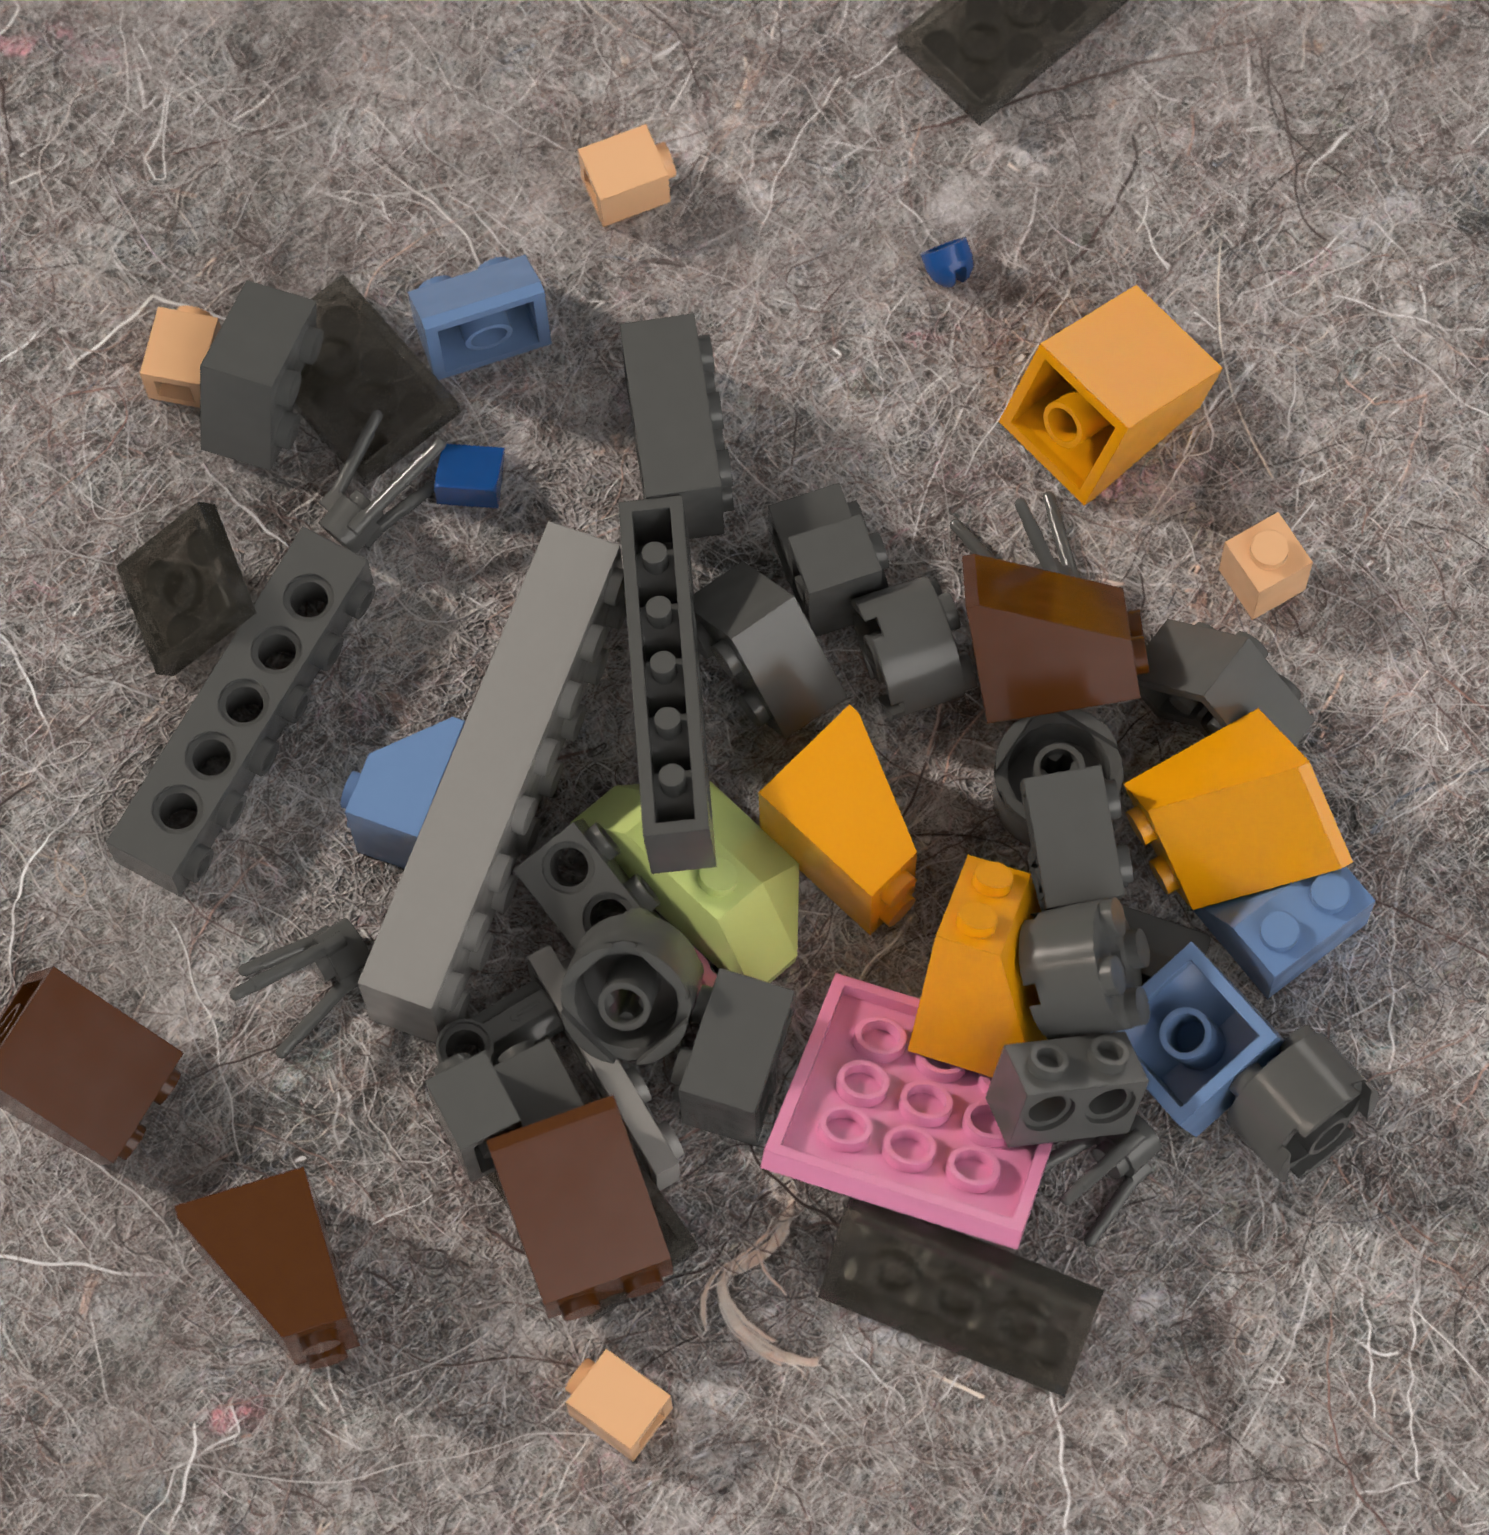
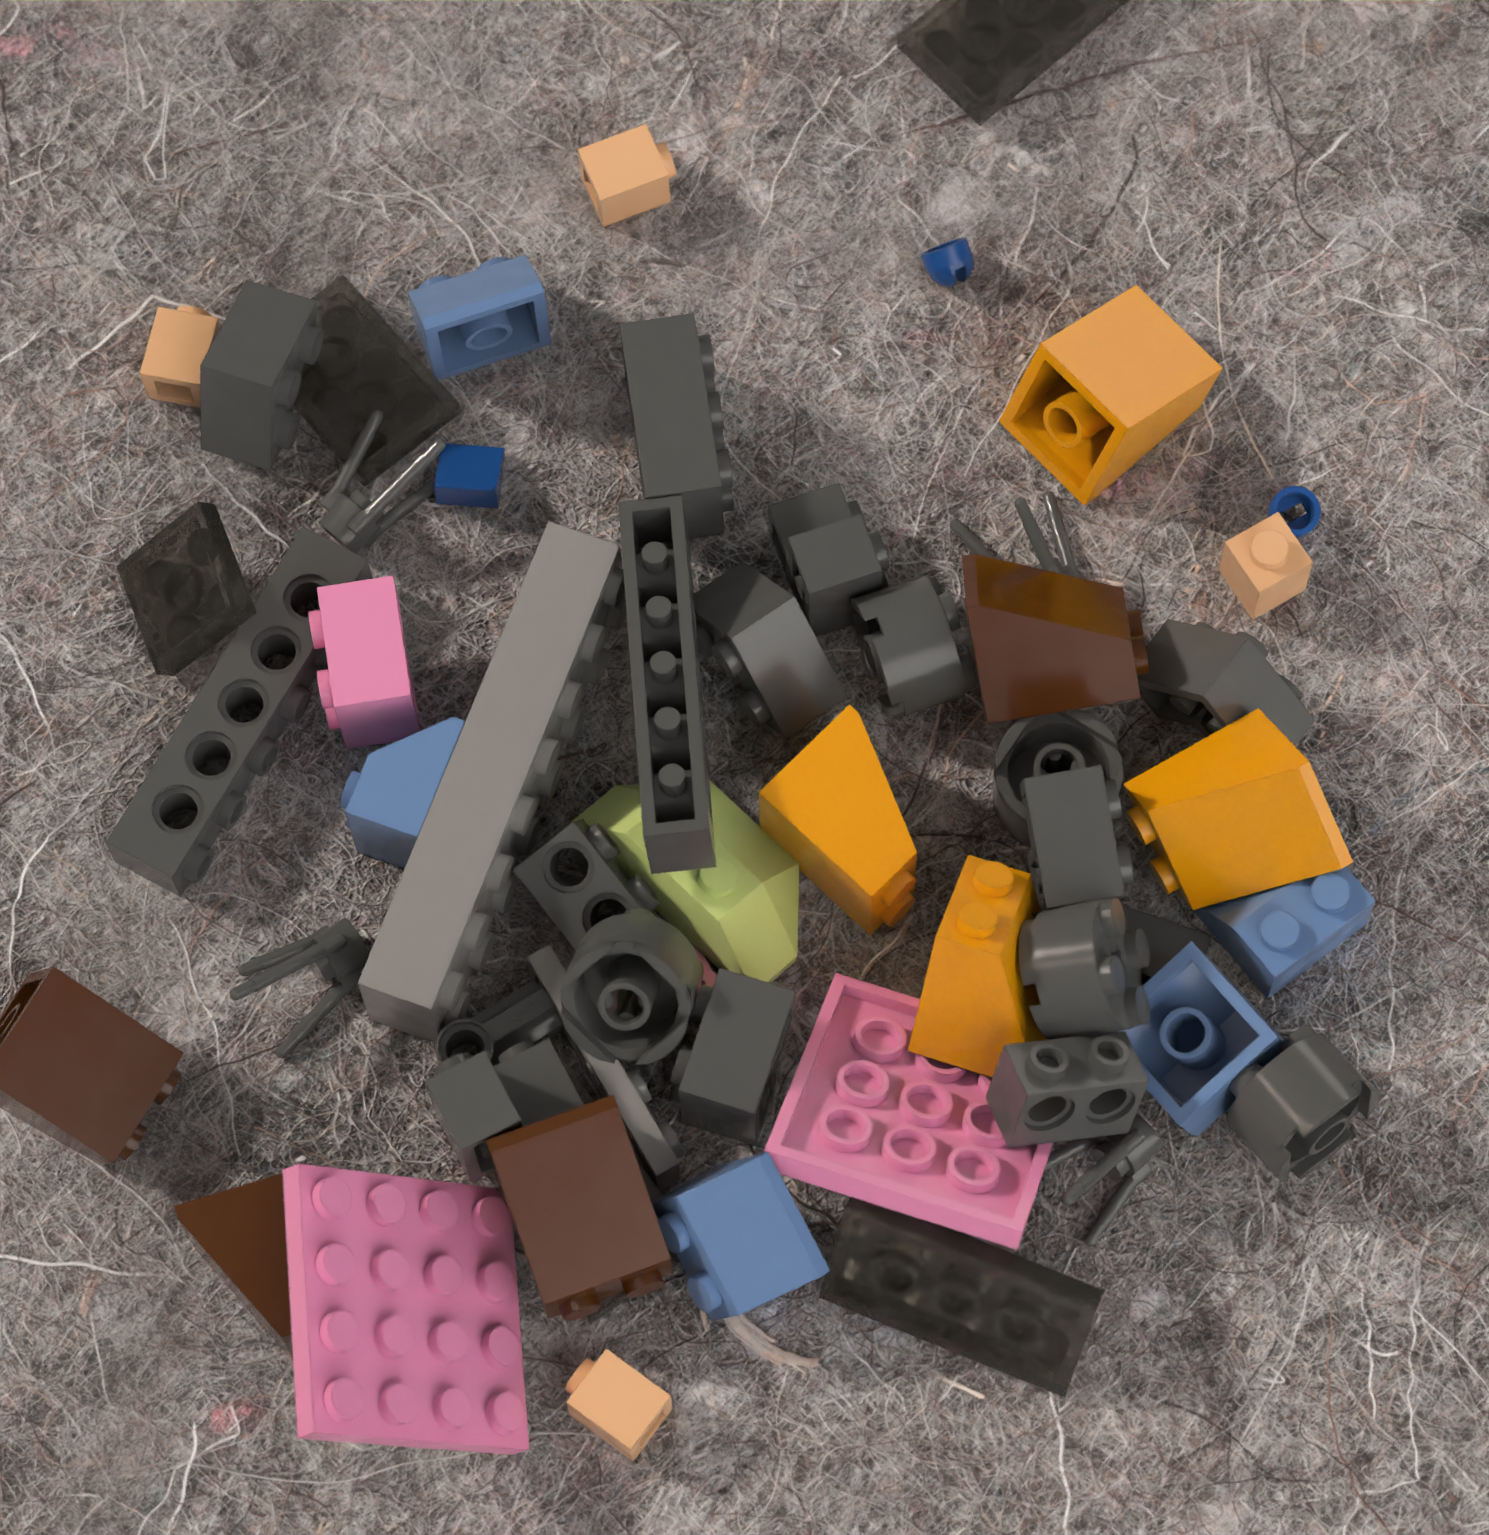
none -> bright pink plate [282,1163,529,1455]
none -> bright pink brick [308,575,421,749]
none -> medium blue slope [652,1152,830,1321]
none -> blue hinge [1267,486,1321,538]

